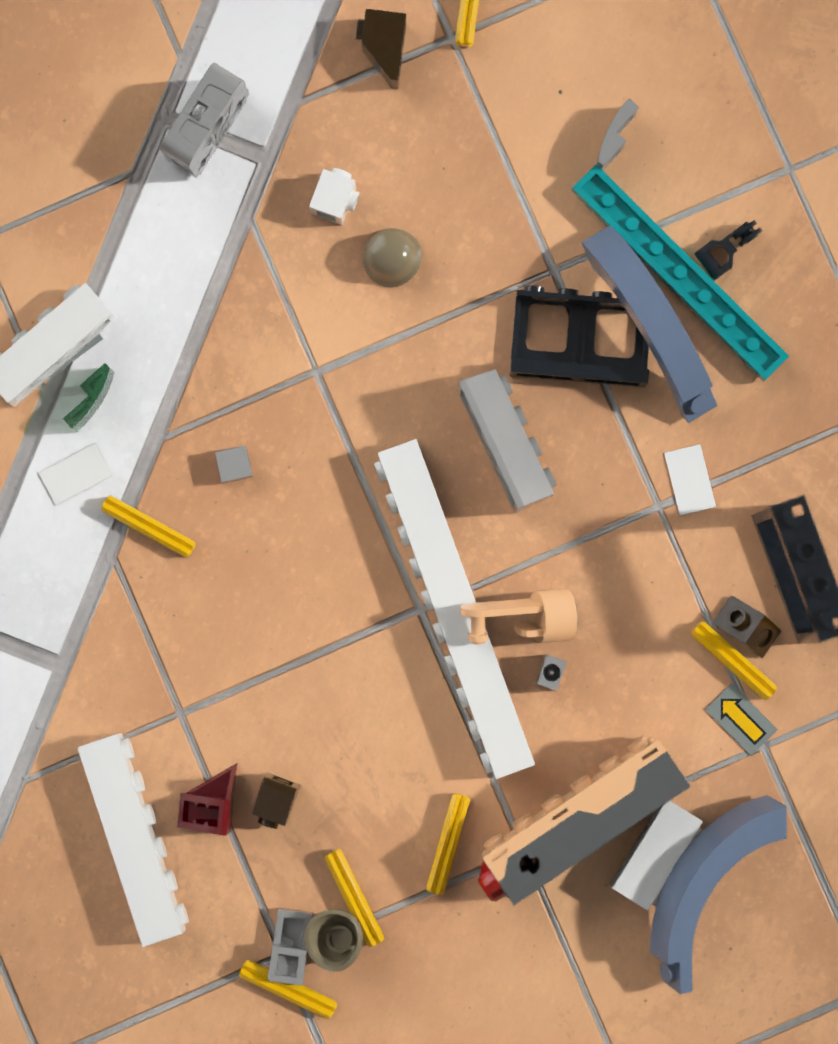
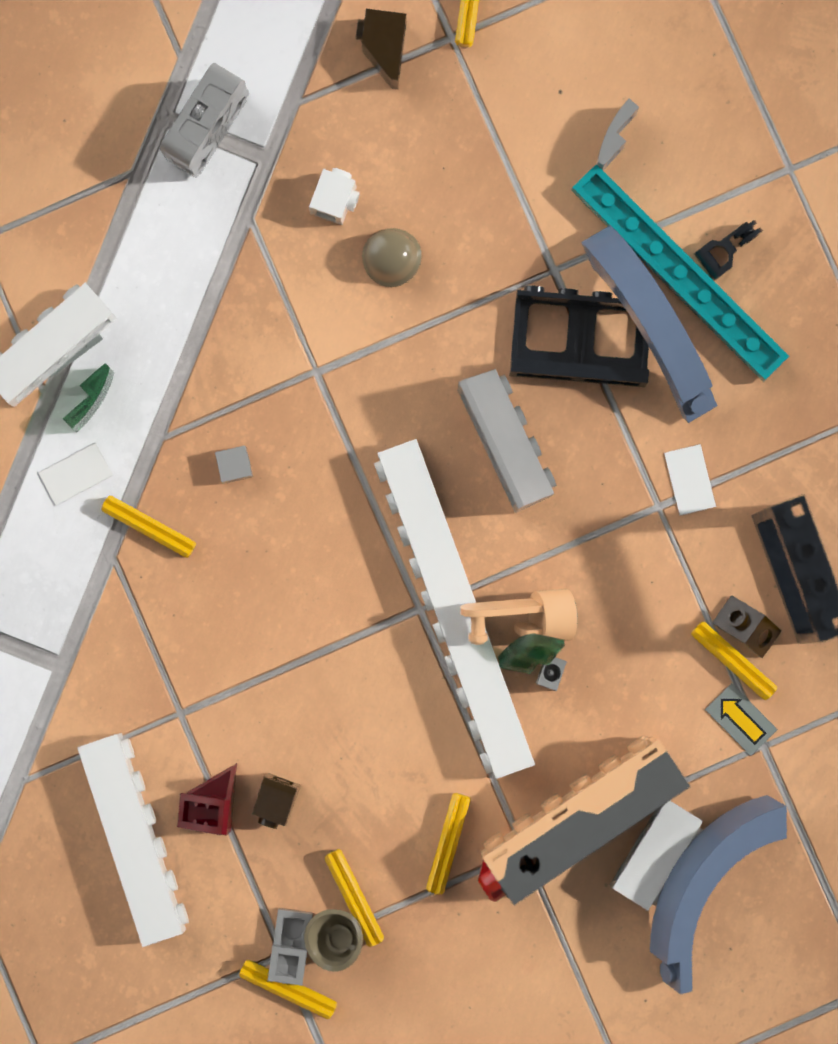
none -> clear green slope [498,633,565,674]

